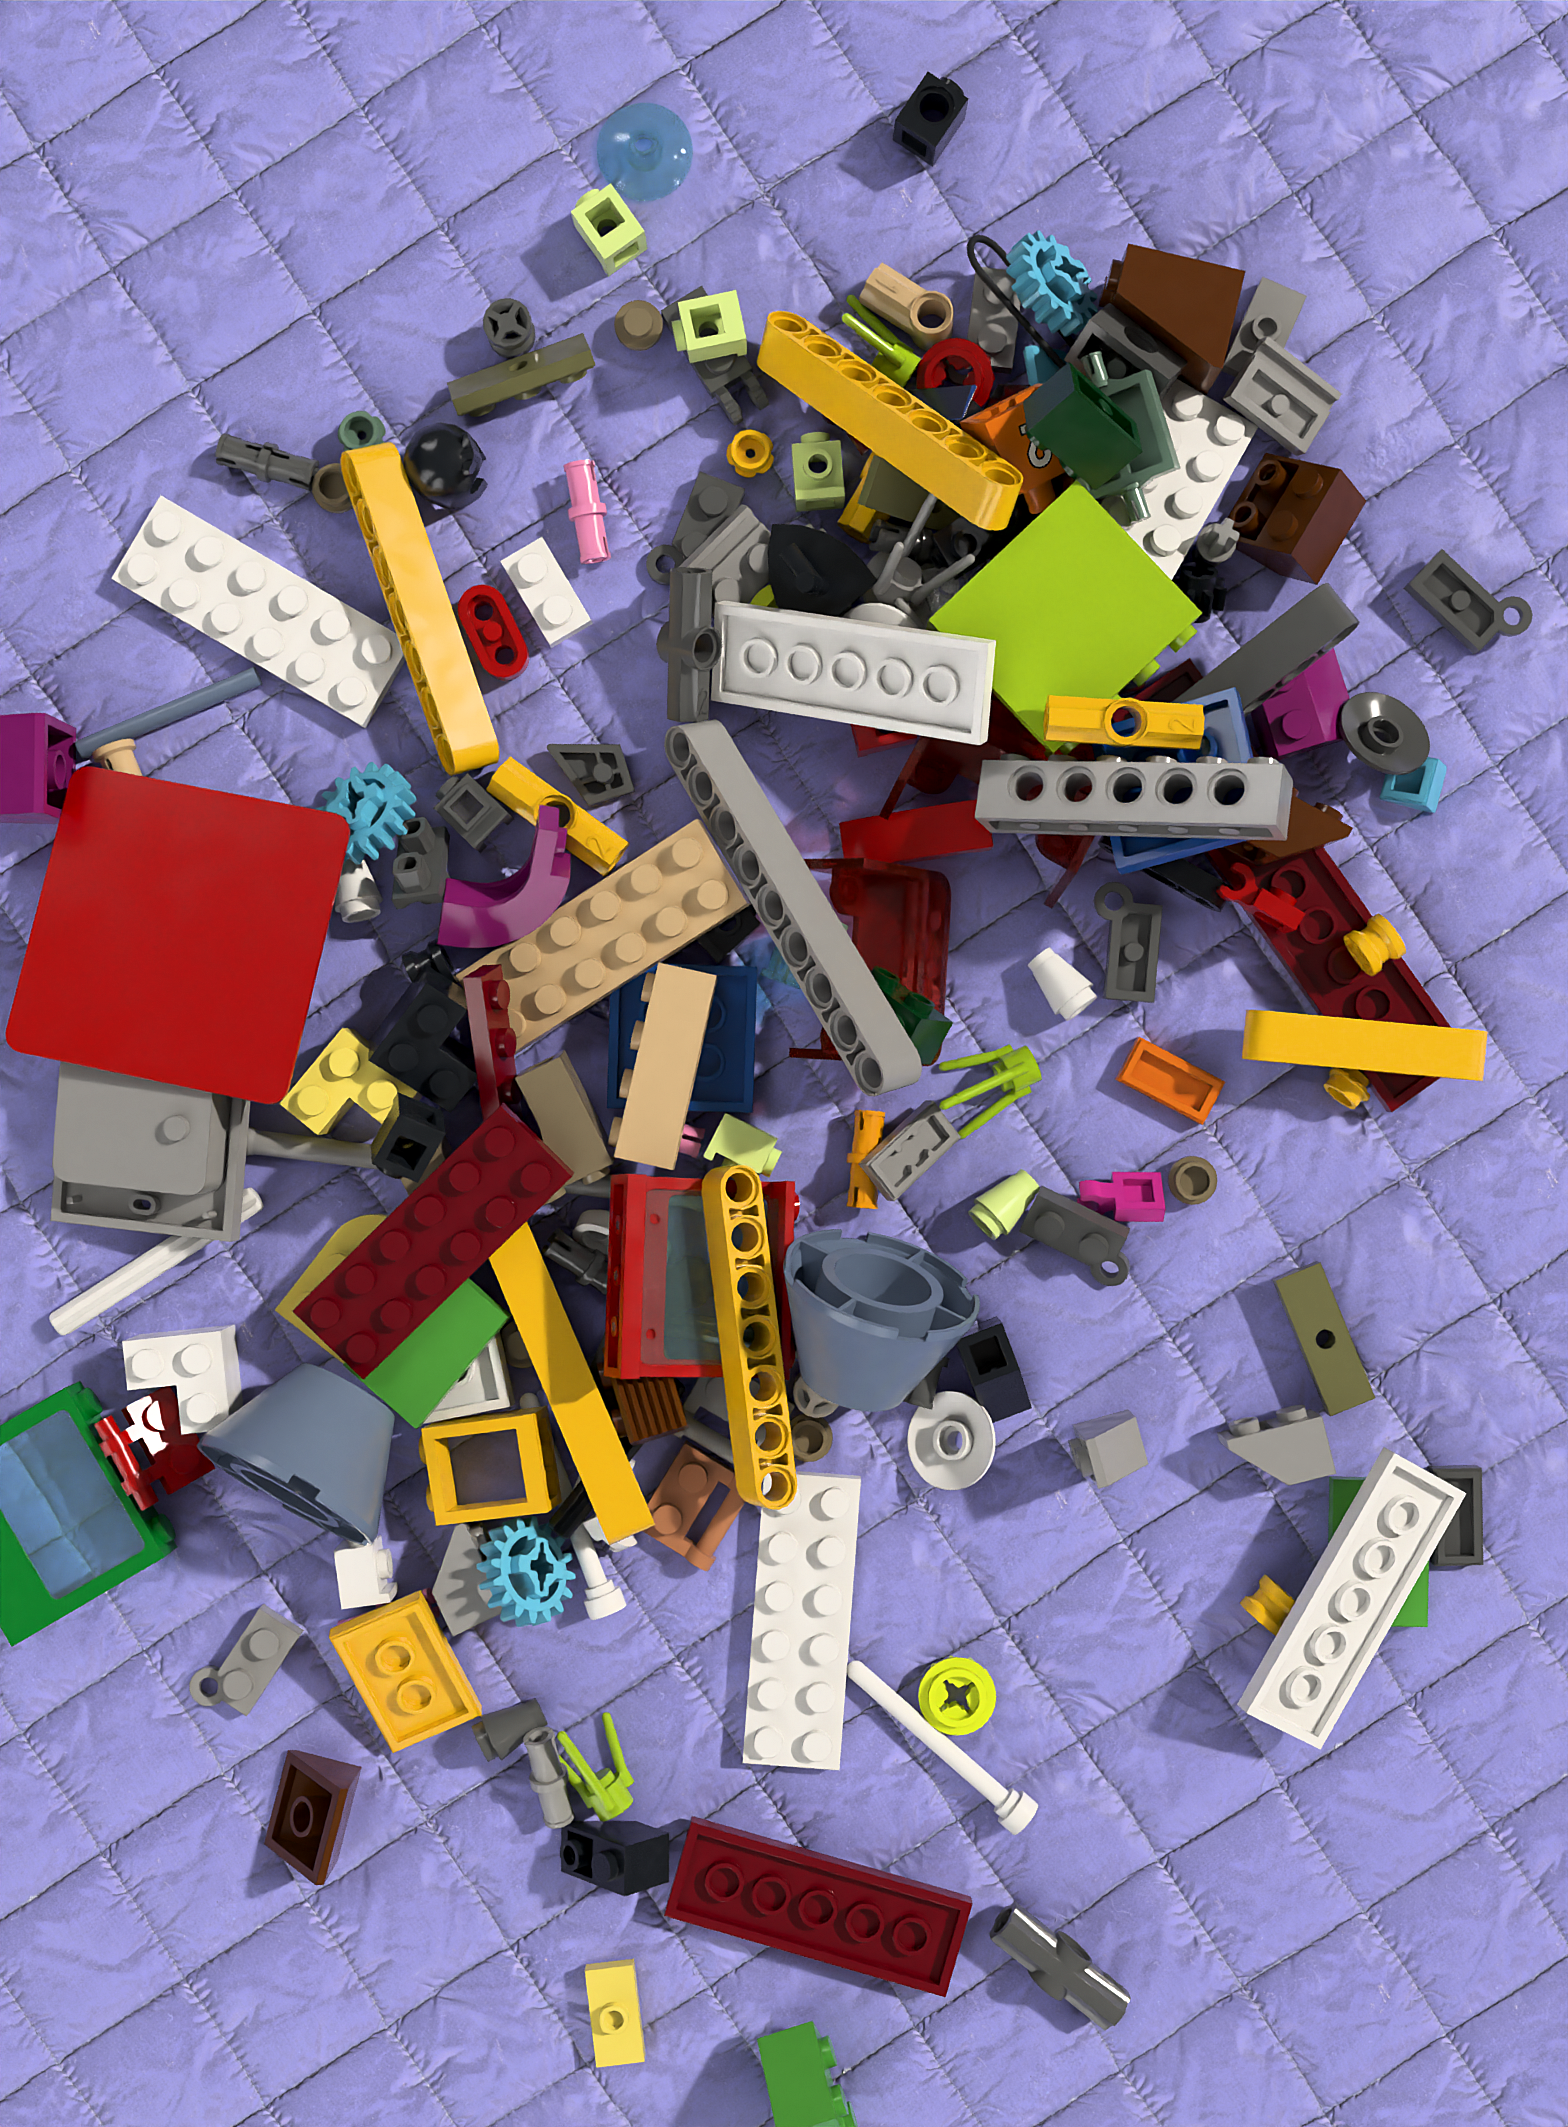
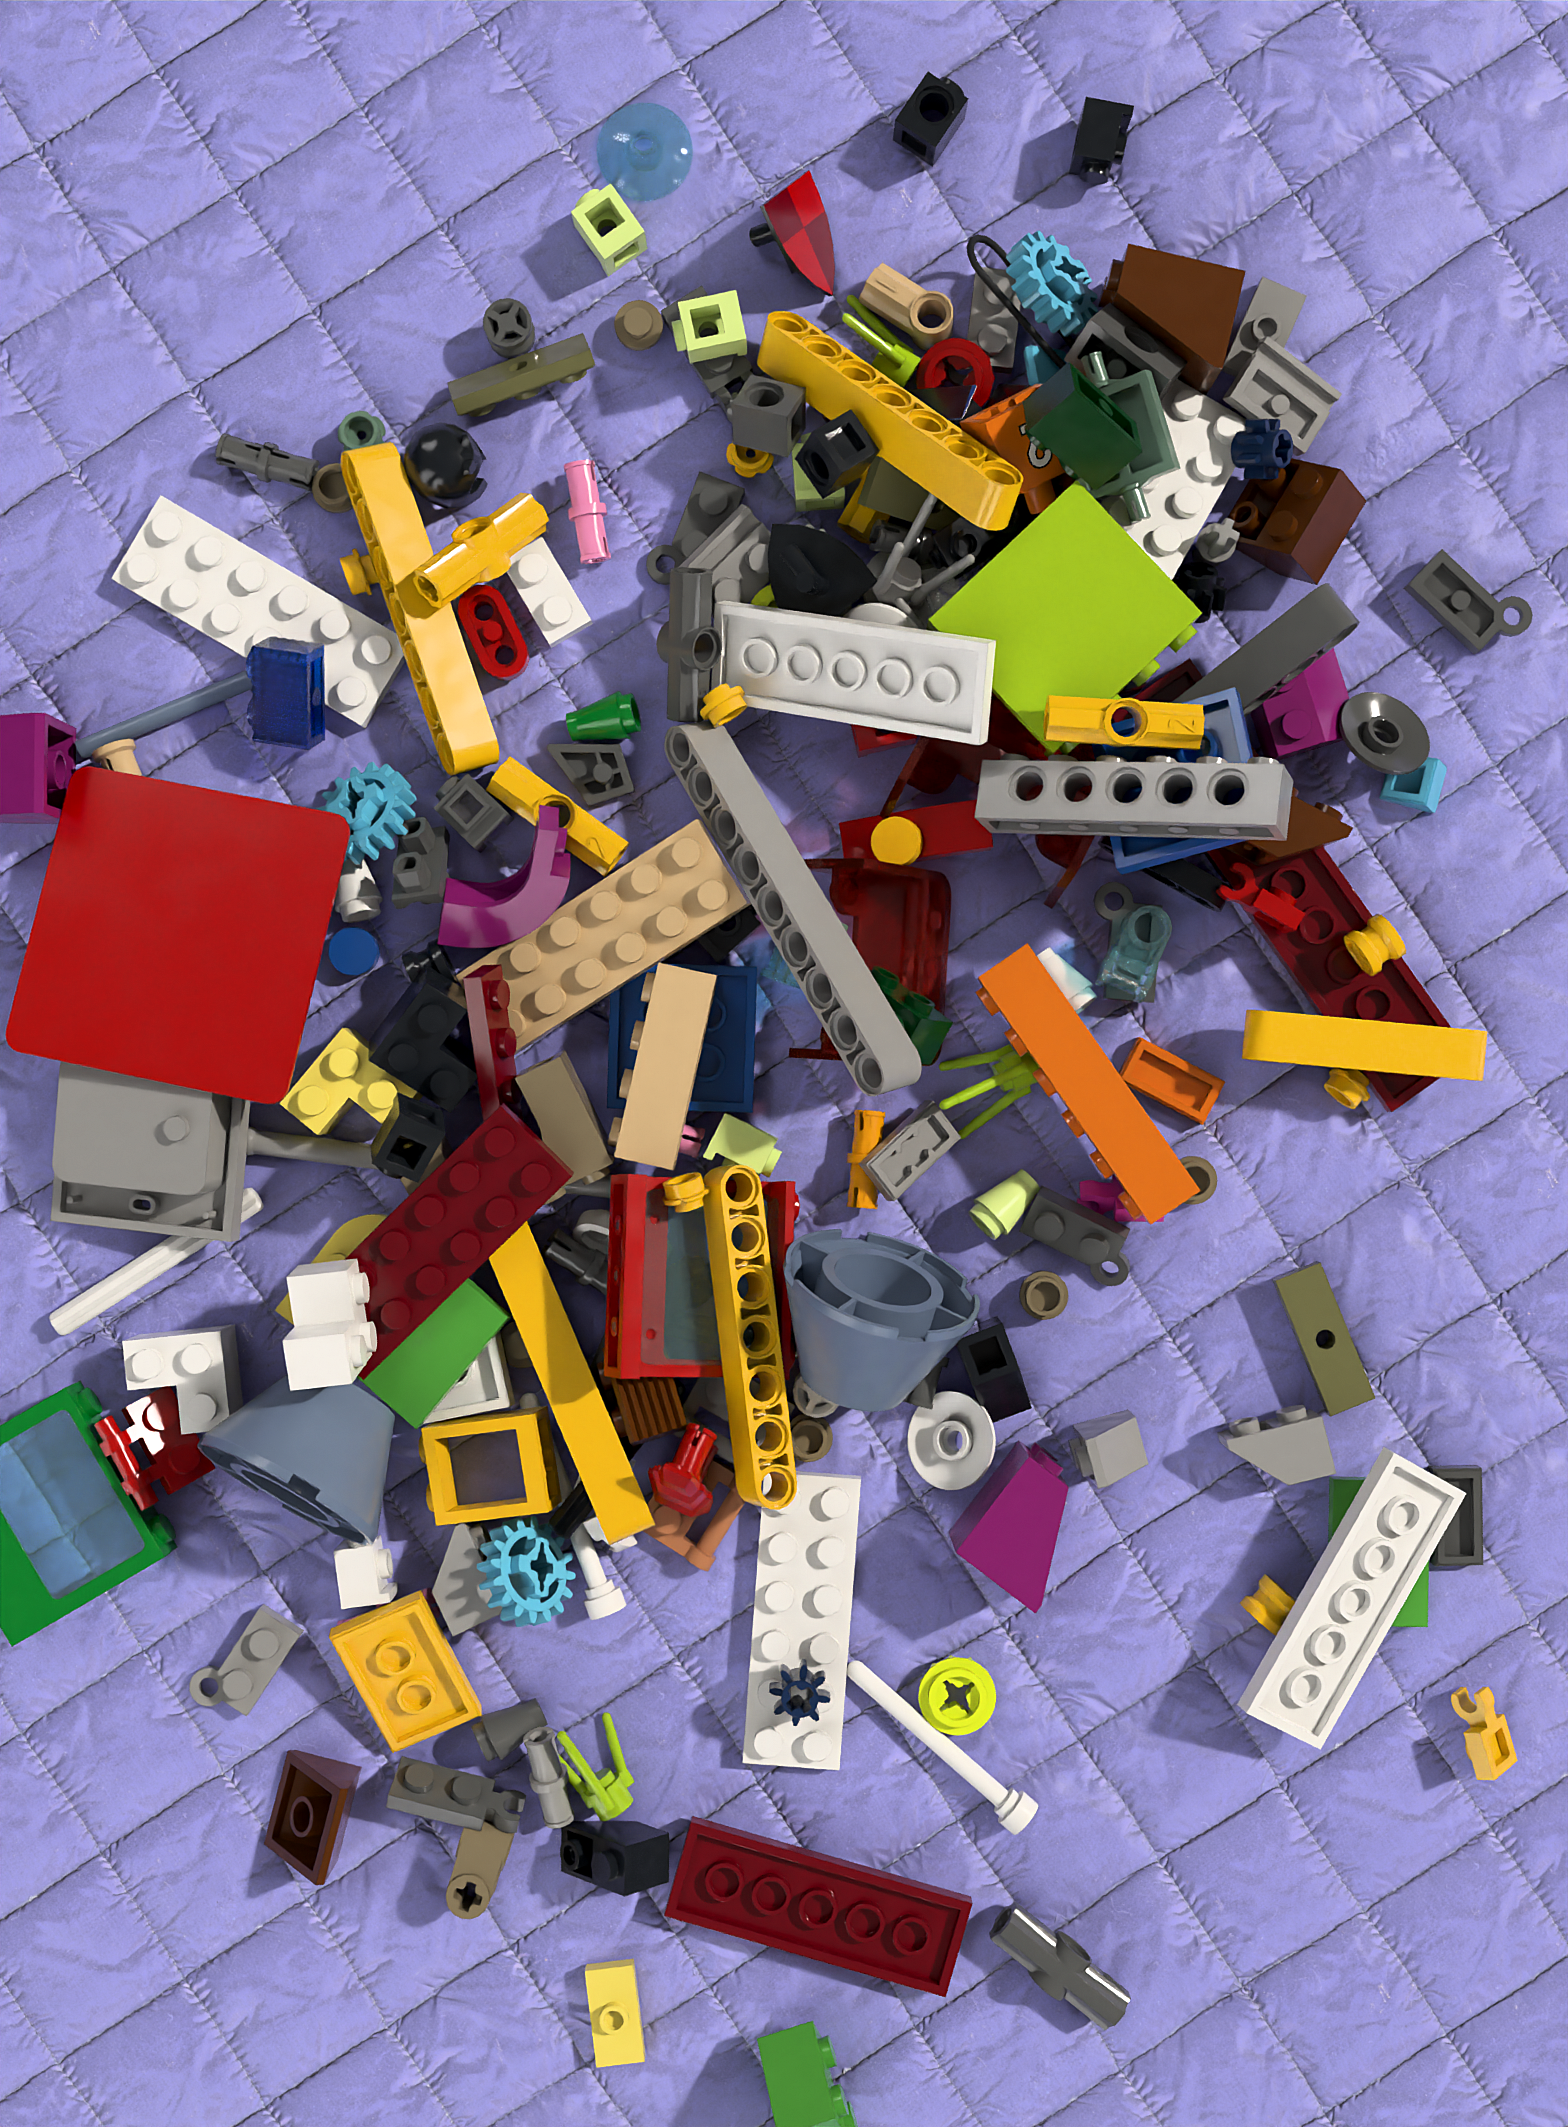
none -> clear blue brick [246,636,325,750]
none -> white brick [282,1258,377,1391]
none -> blue tile [328,927,380,976]
none -> yellow plate [339,548,379,596]
none -> dark grey plate [386,1756,526,1833]
none -> yellow piece [413,492,549,608]
none -> dark tan piece [446,1820,515,1919]
none -> green cone [566,691,641,741]
none -> red connector [648,1423,719,1518]
none -> yellow plate [662,1172,710,1213]
none -> yellow plate [700,683,747,728]
none -> dark grey brick [727,375,806,458]
none -> shield [749,170,835,297]
none -> dark blue gear [769,1659,830,1726]
none -> black brick [794,409,880,499]
none -> yellow tile [871,817,923,867]
none -> magenta slope [949,1440,1069,1614]
none -> orange brick [975,943,1201,1225]
none -> dark tan plate [1019,1271,1068,1320]
none -> black brick [1069,97,1134,185]
none -> clear light blue piece [1095,905,1172,1003]
none -> dark blue gear [1231,419,1293,479]
none -> yellow plate [1451,1687,1518,1781]

